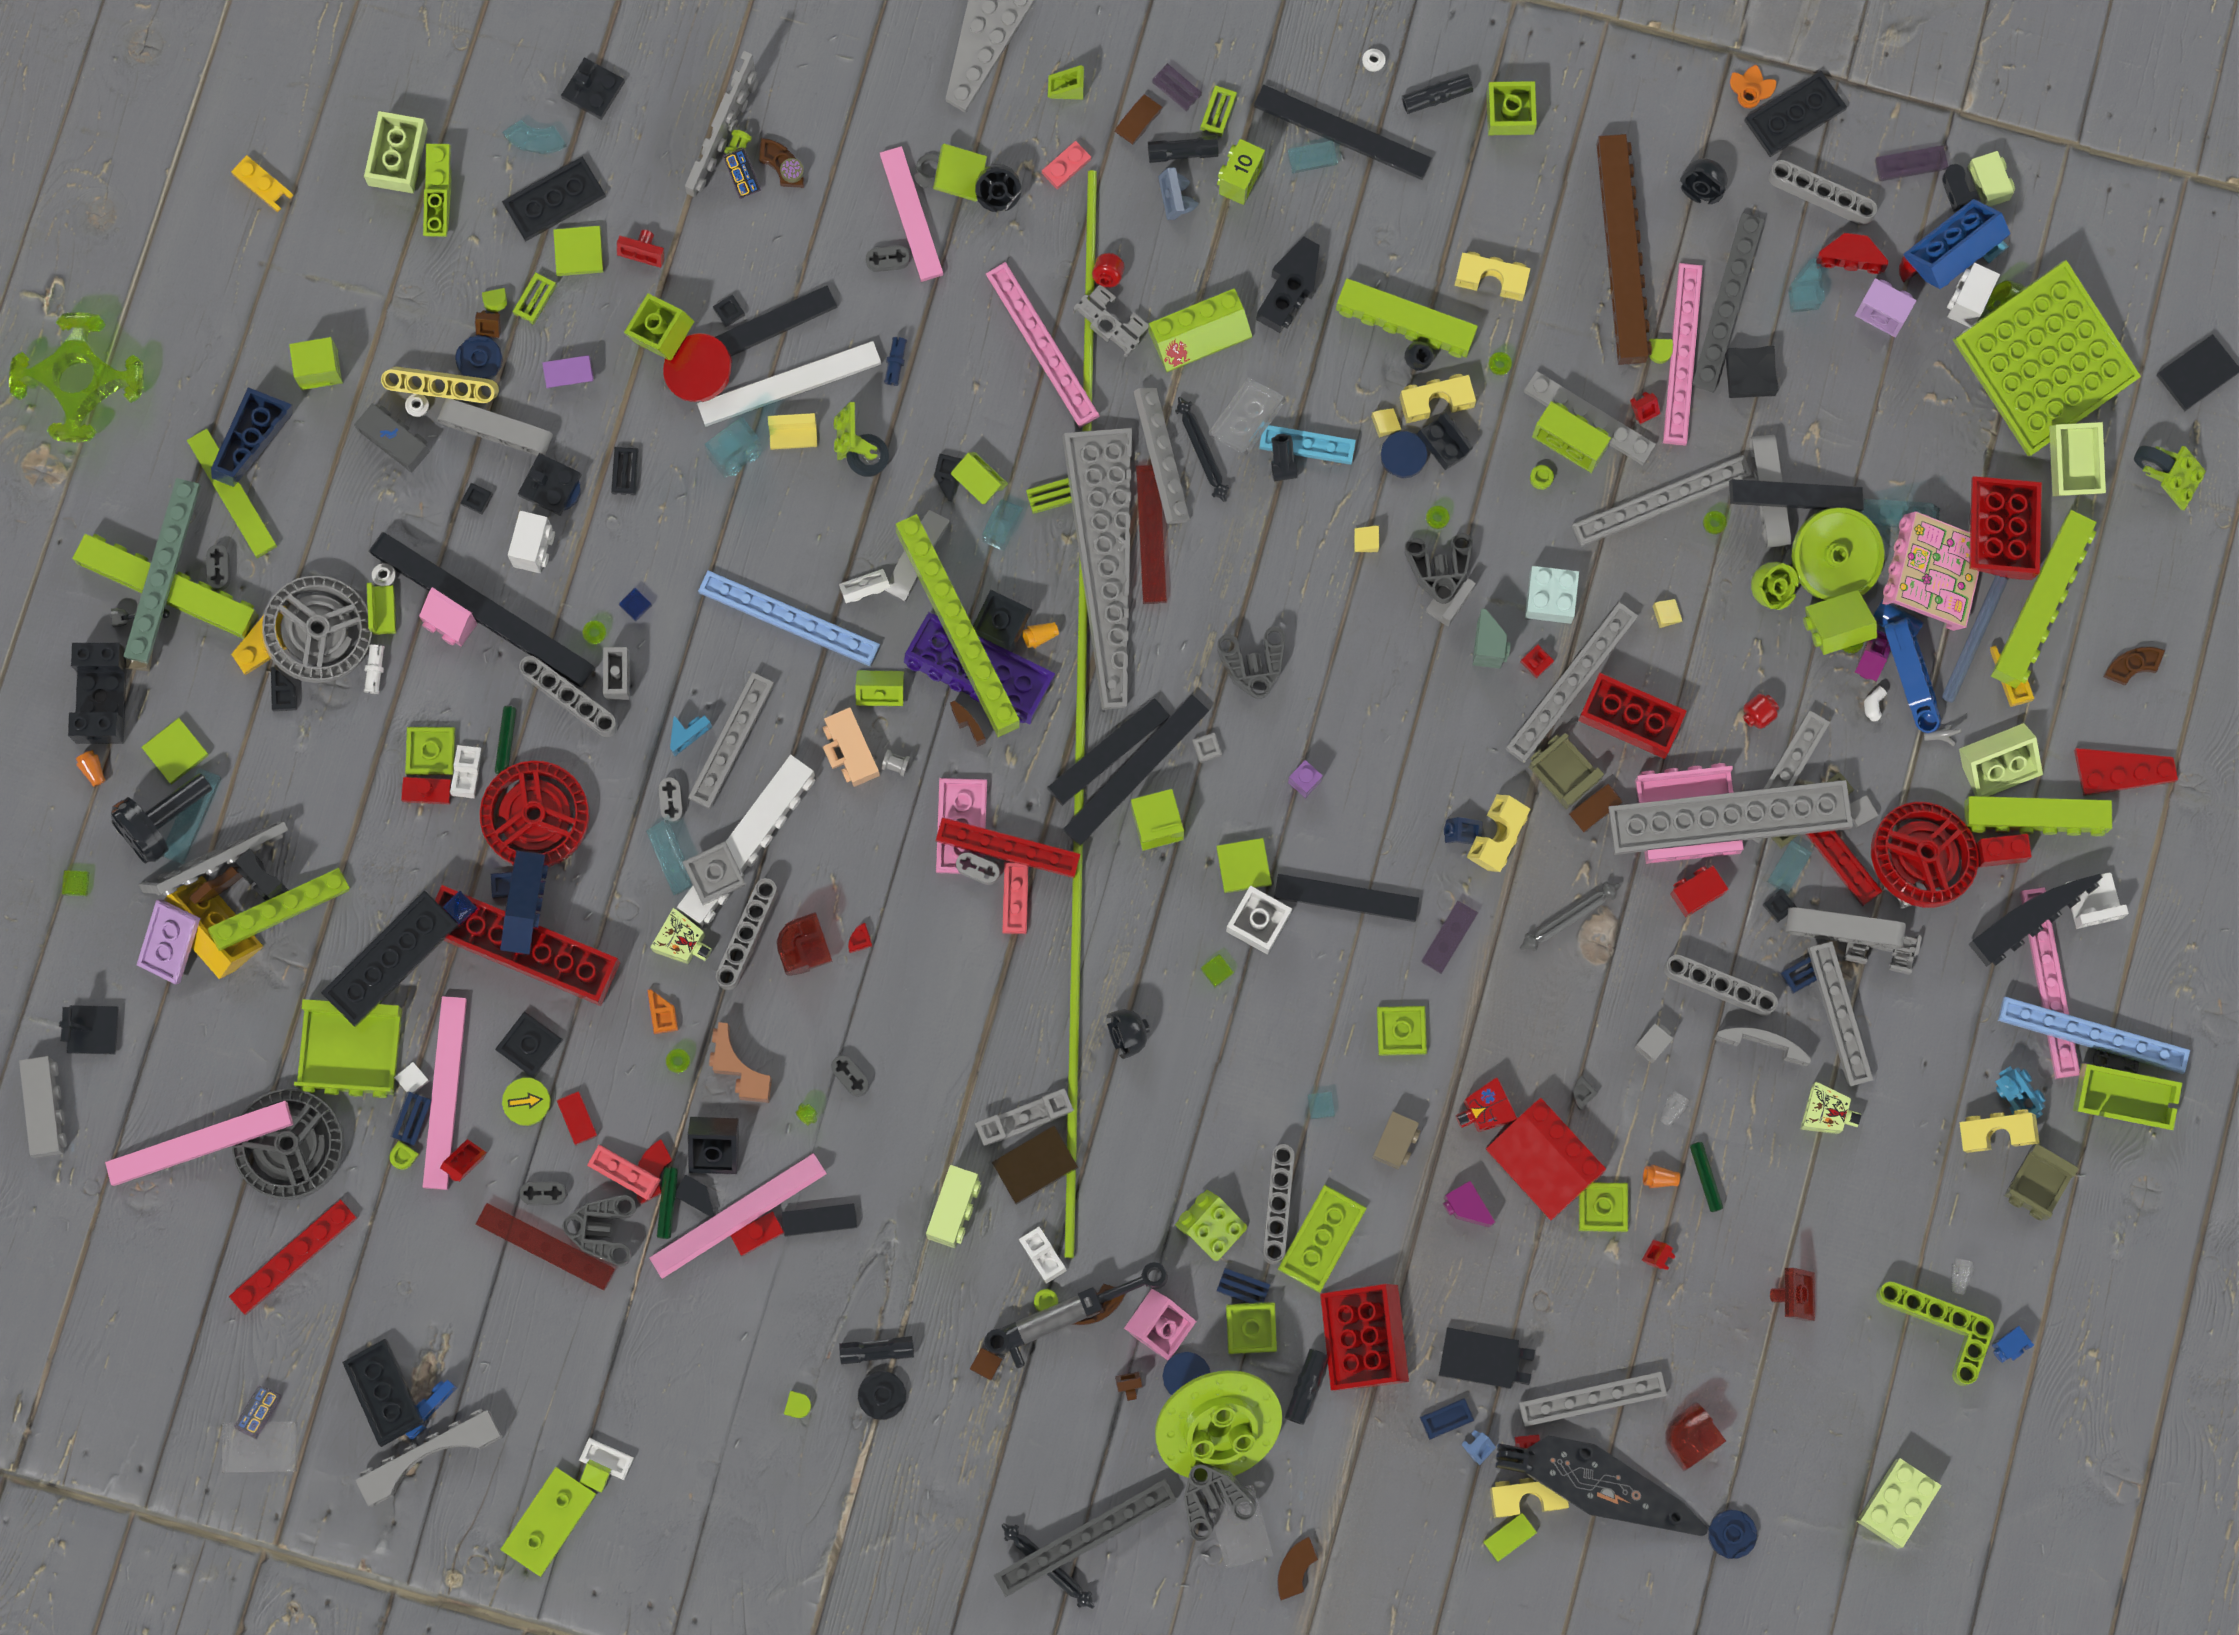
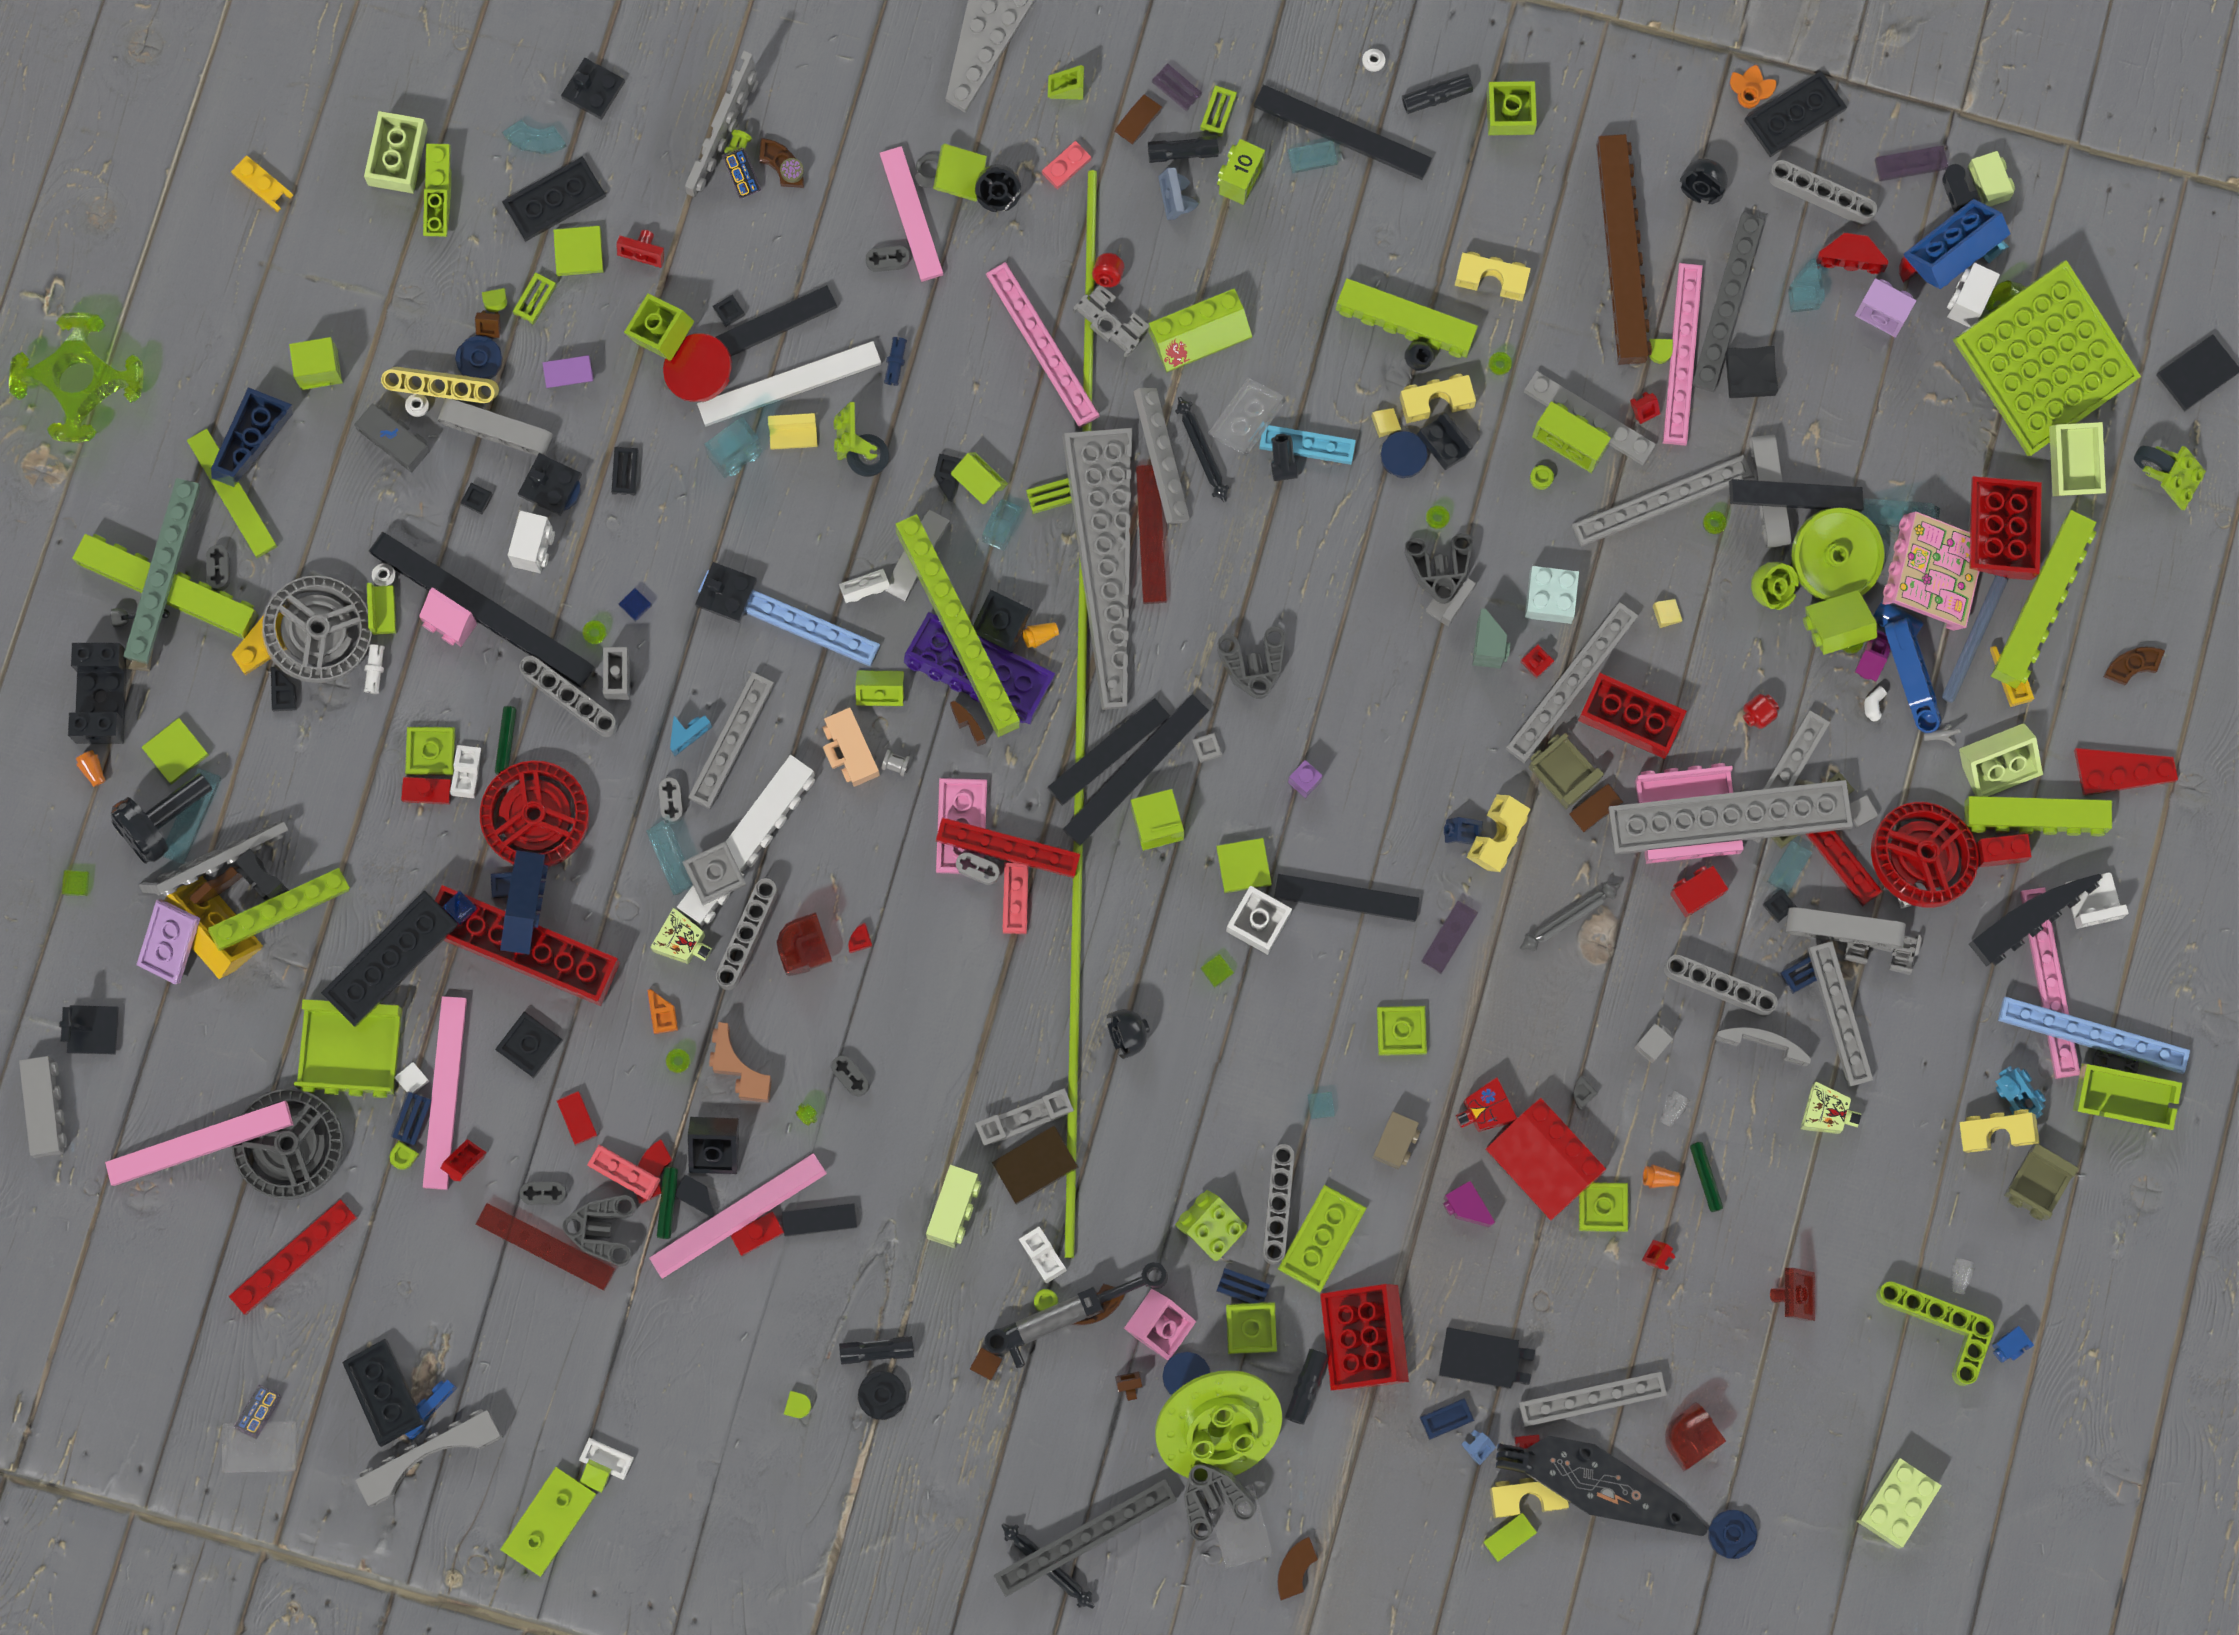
lime tile [502,1078,551,1126] -> none
black brick [1256,236,1320,333] -> none
light yellow slope [1354,526,1379,552] -> none
none -> black hinge [695,562,757,623]

